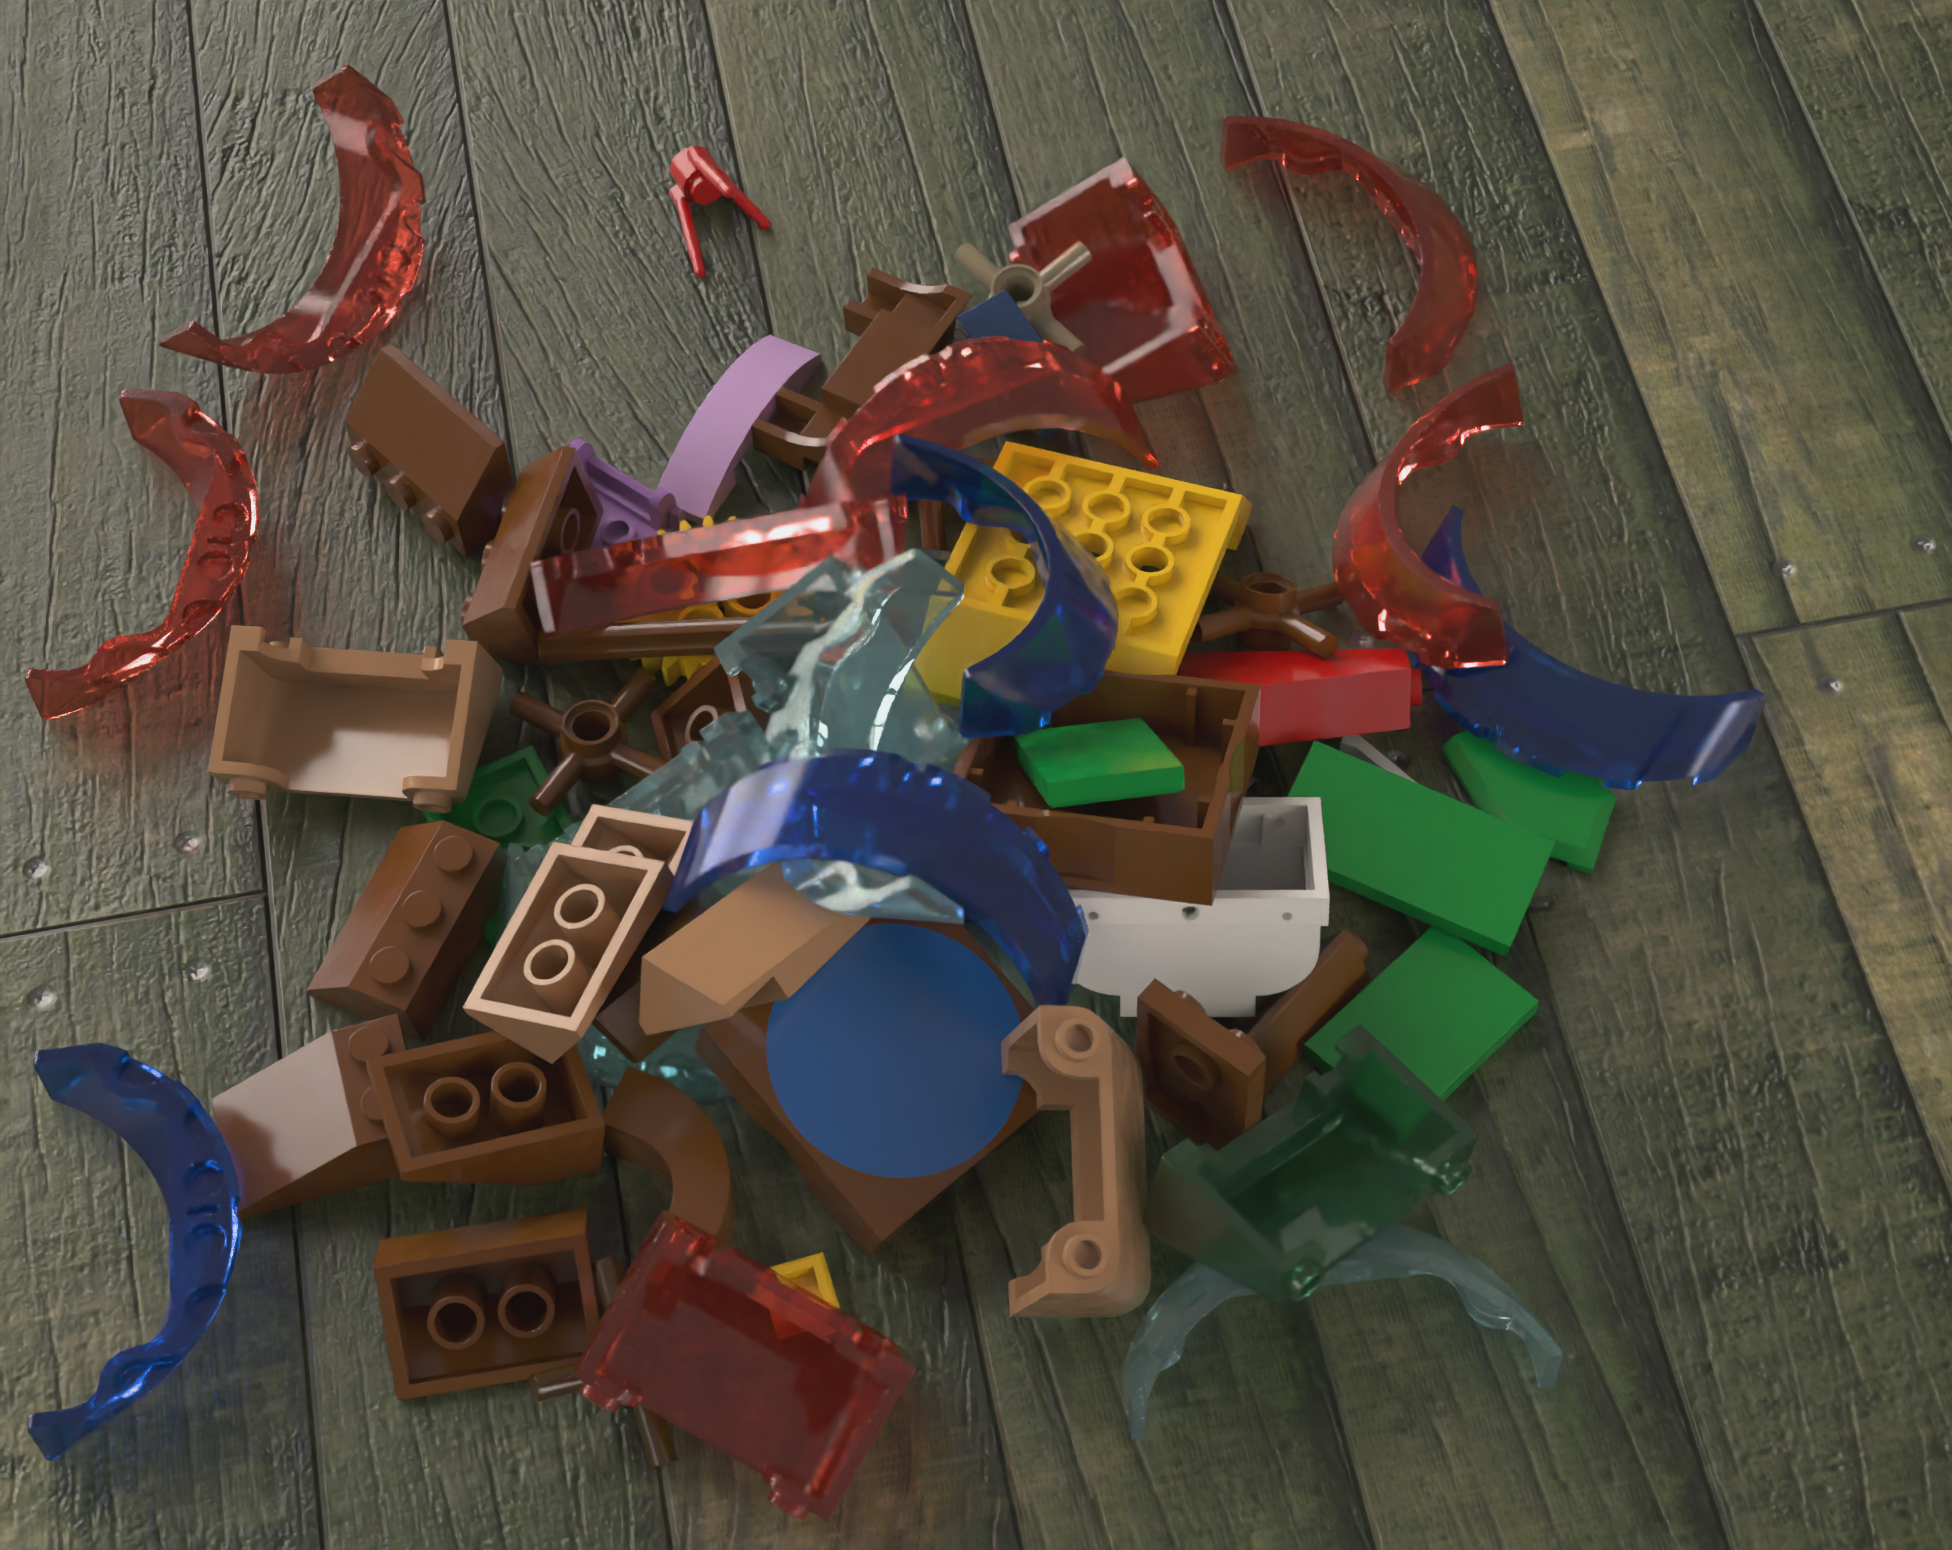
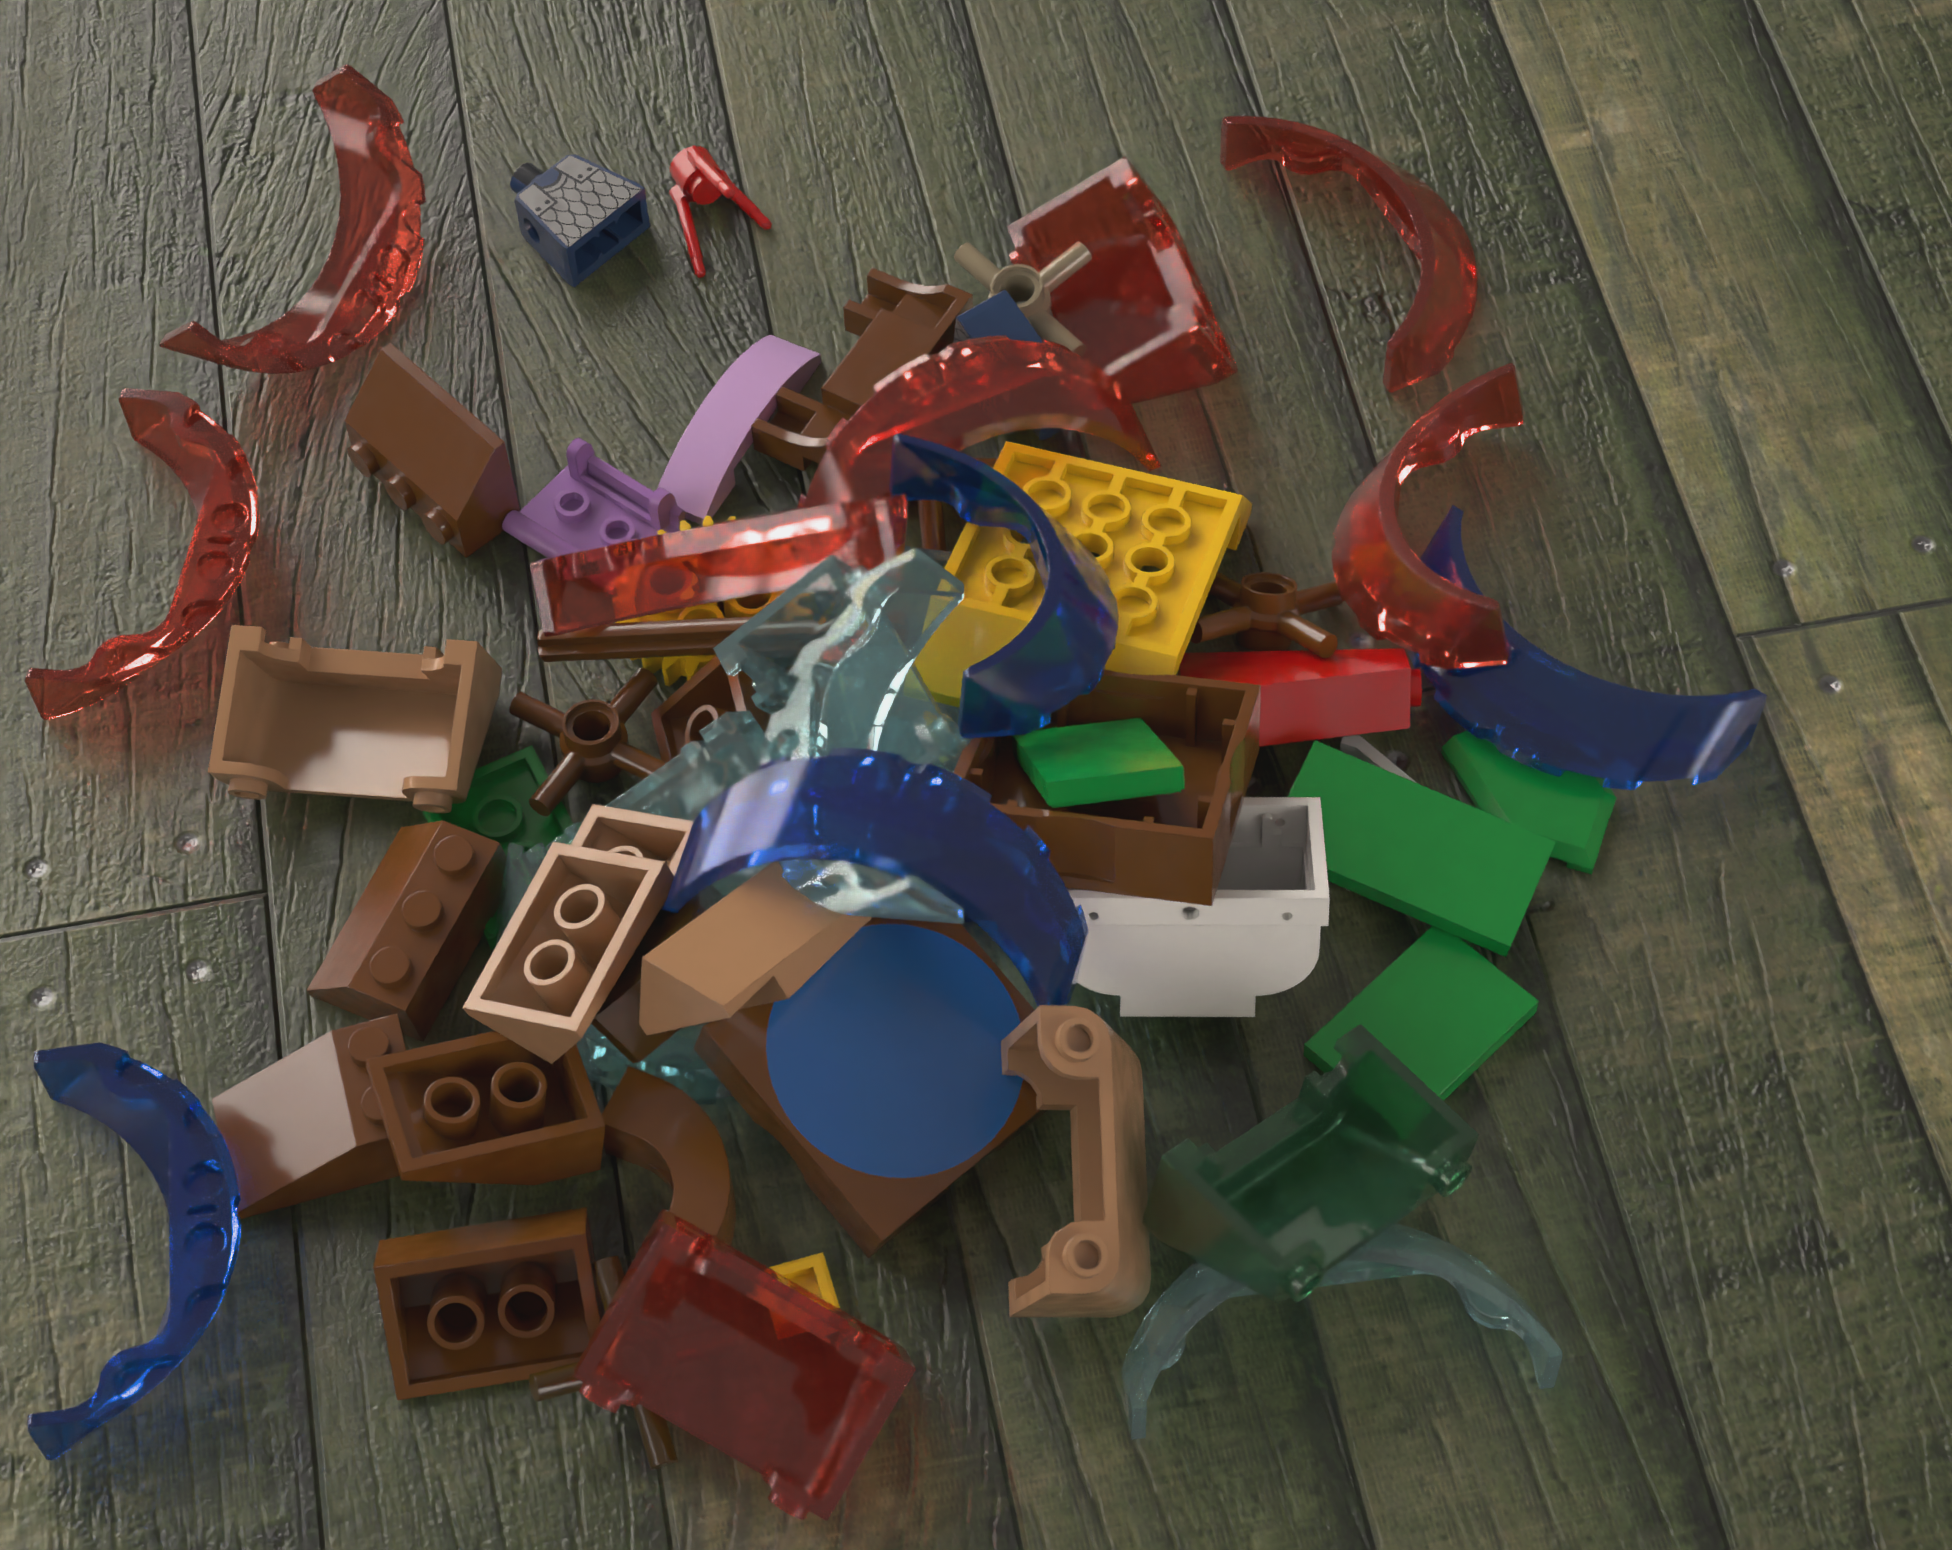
reddish brown slope [461,446,604,668] -> none
reddish brown piece [1136,929,1370,1174] -> none
none -> torso [510,154,650,288]

